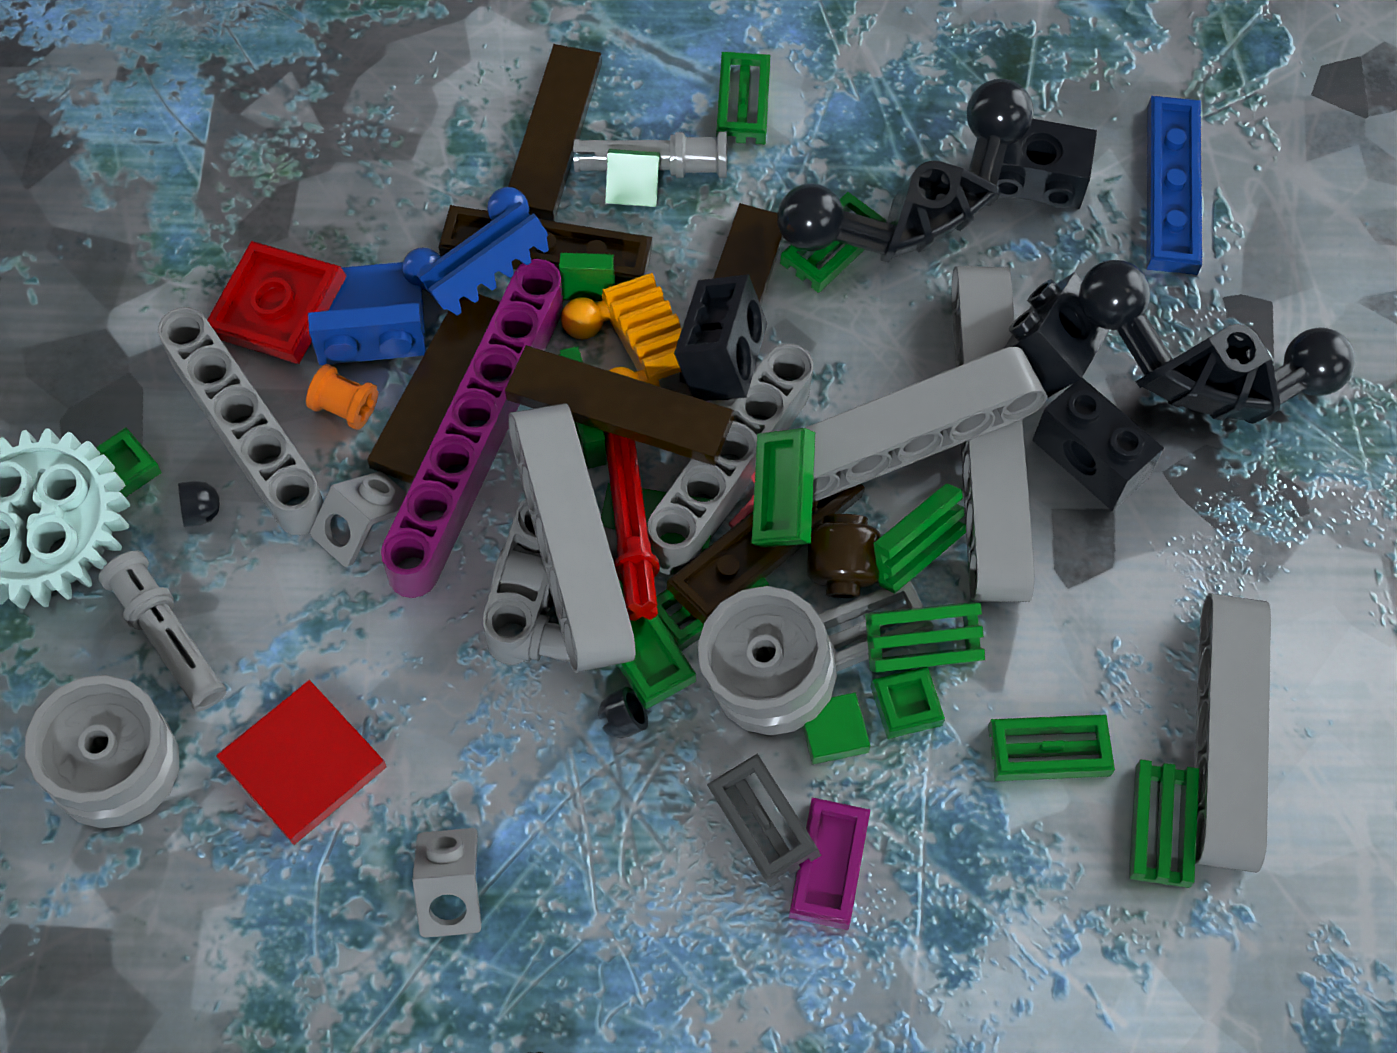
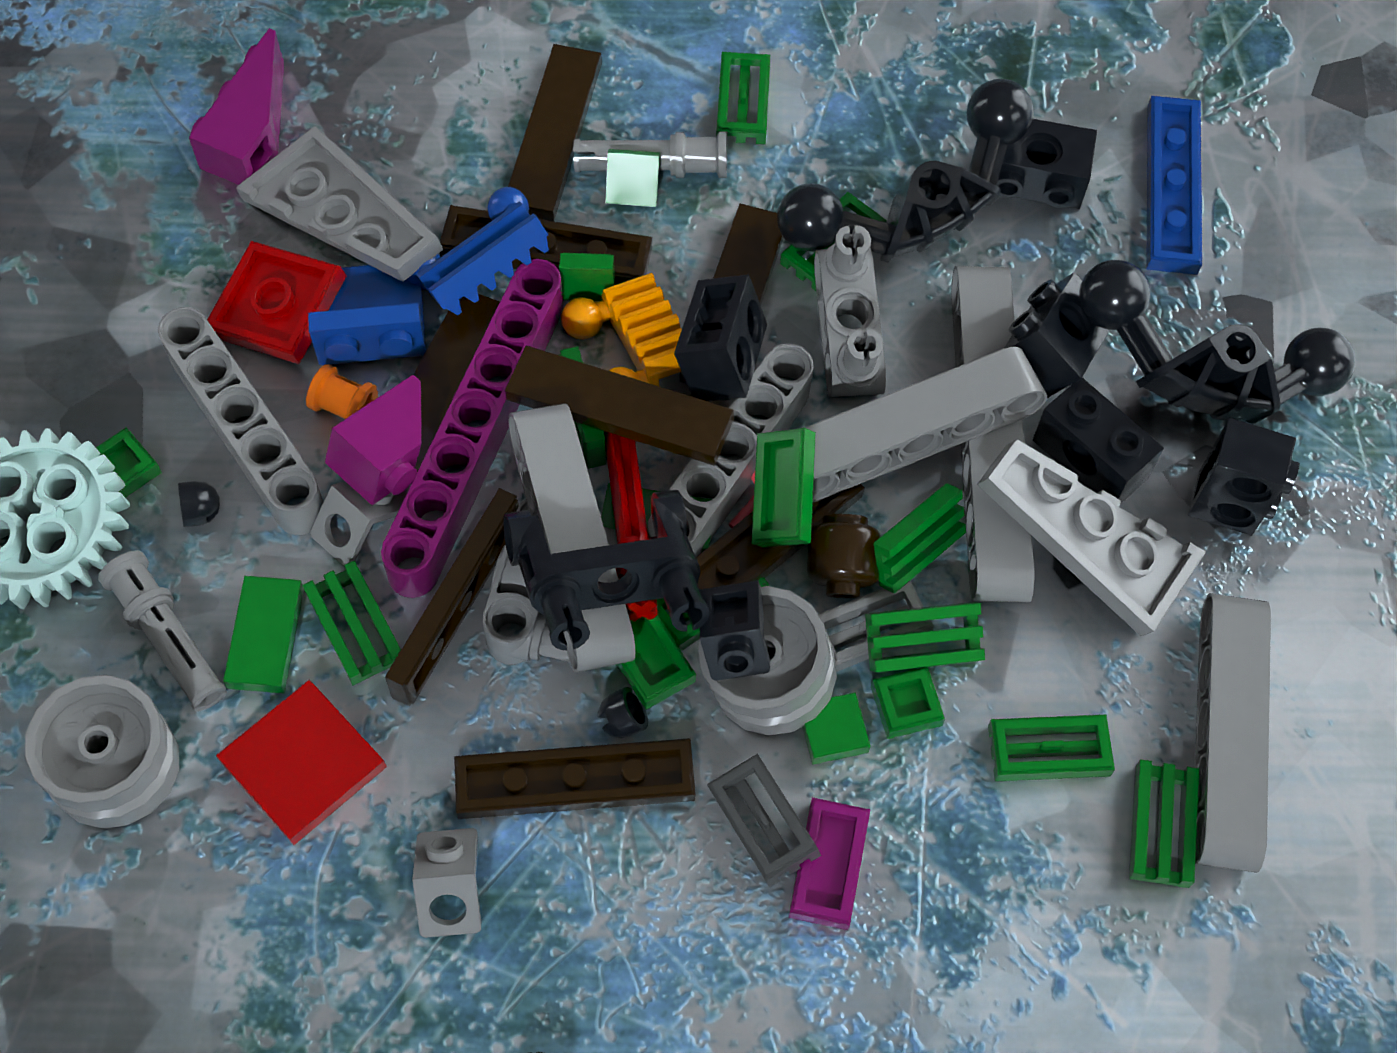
none -> magenta slope [189,28,284,185]
none -> green tile [223,575,304,694]
none -> light grey wing [236,126,443,282]
none -> green tile [302,561,401,686]
none -> magenta slope [325,375,422,506]
none -> dark brown tile [385,488,519,707]
none -> dark brown tile [454,738,696,819]
none -> black connector [503,489,710,650]
none -> black bracket [699,580,770,681]
none -> light grey piece [814,225,886,398]
none -> light grey wing [977,439,1206,636]
none -> black brick [1188,417,1300,536]

